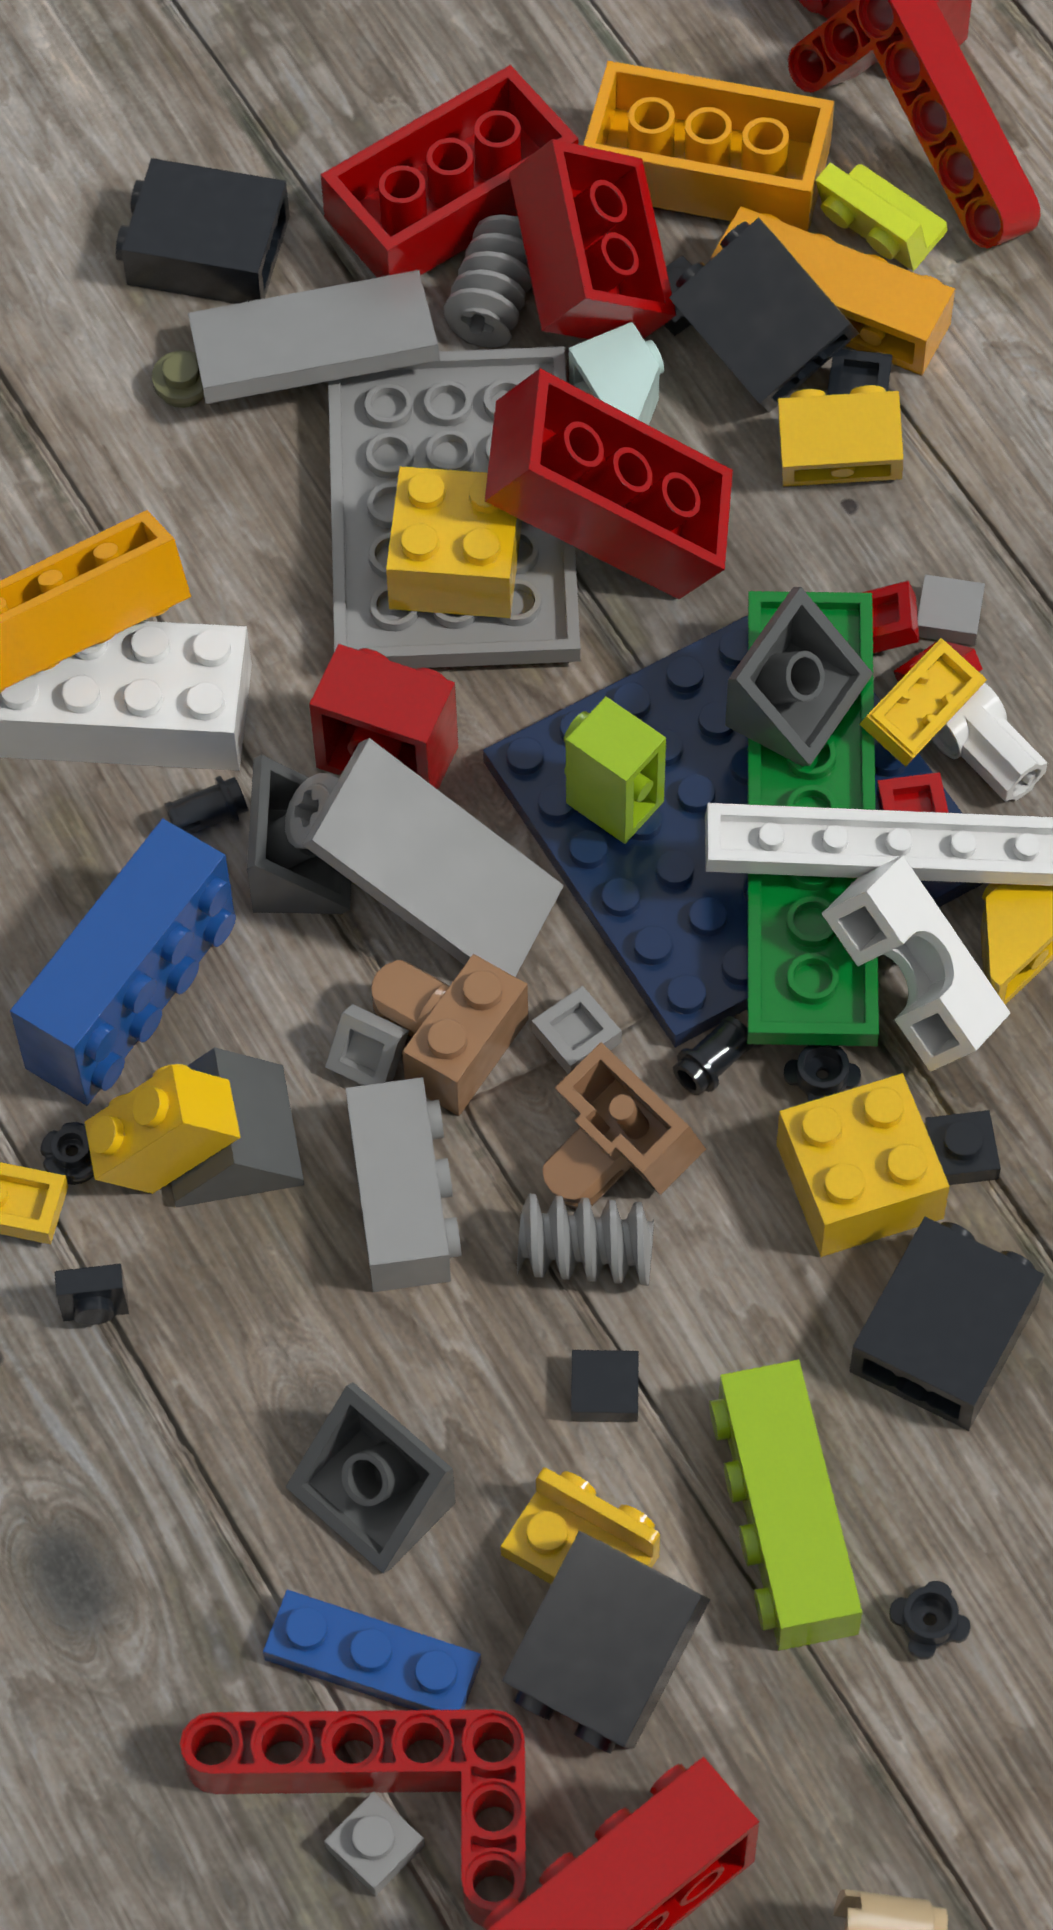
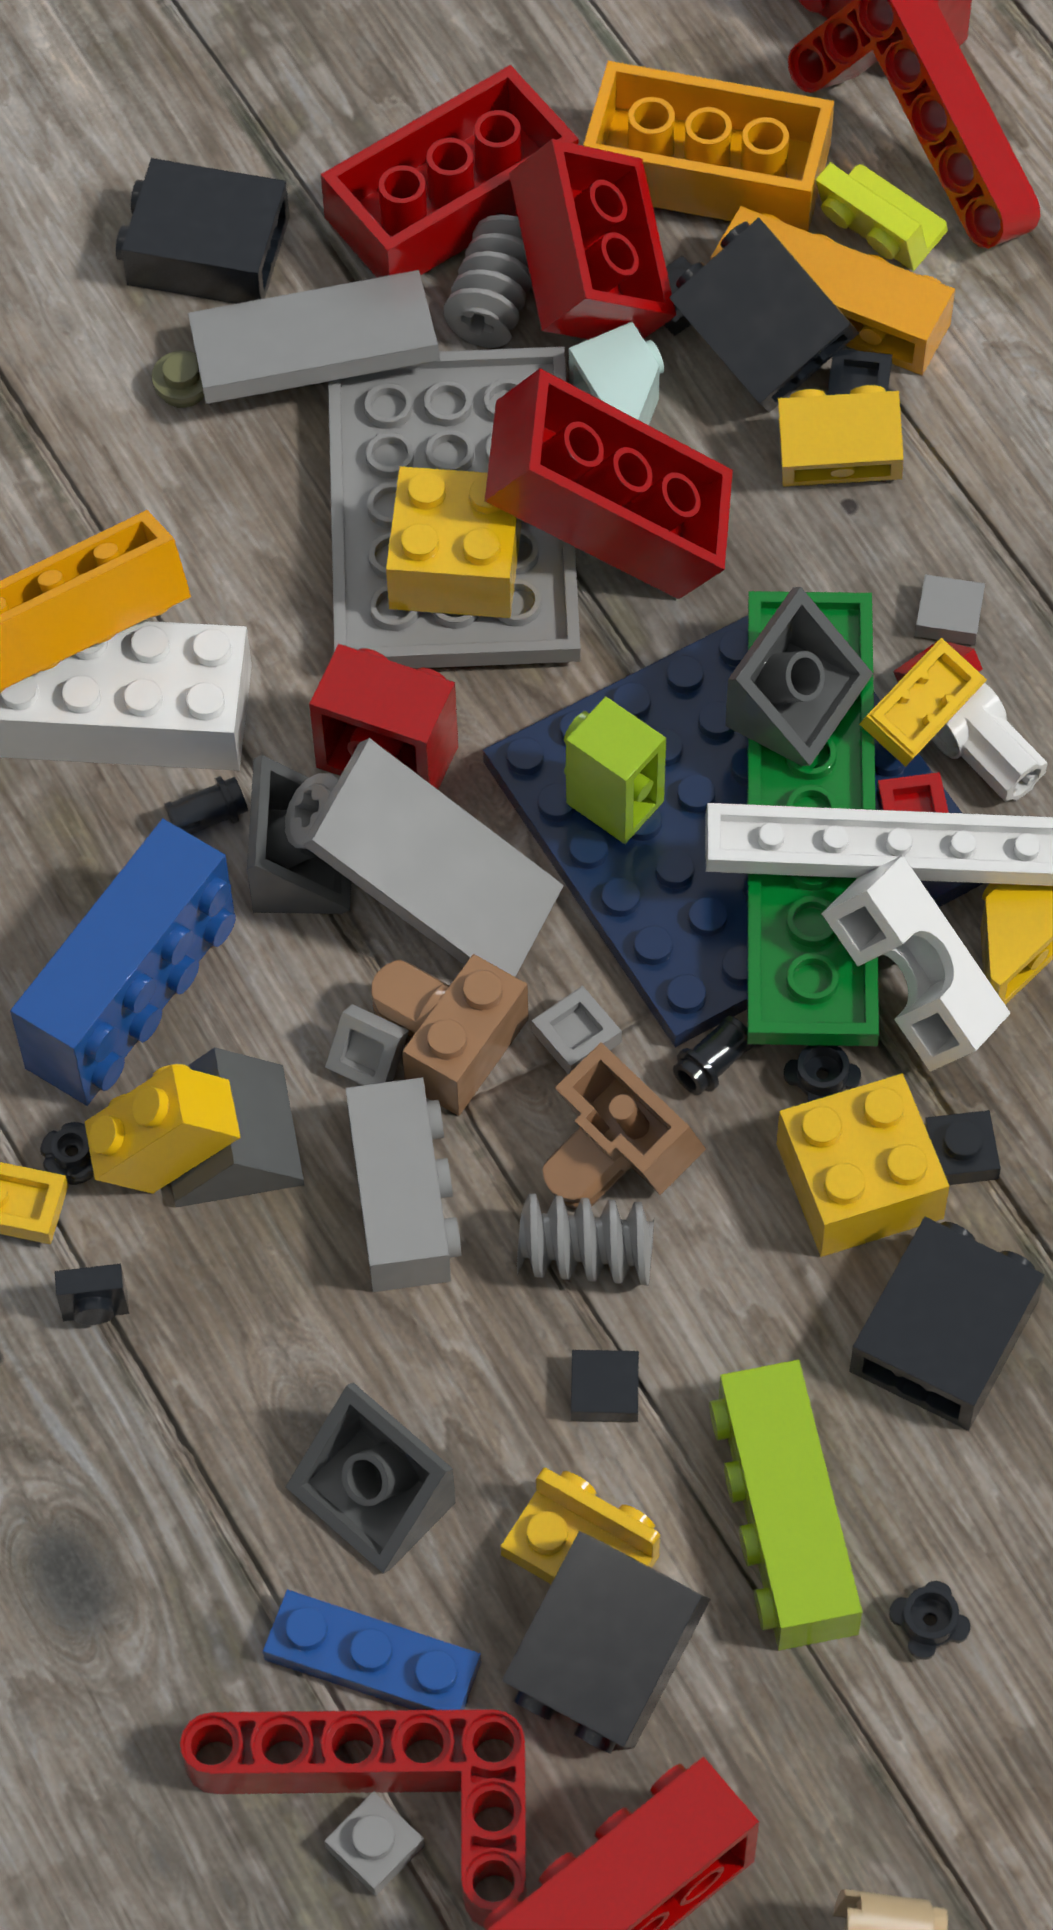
red plate [861,580,919,654] -> none

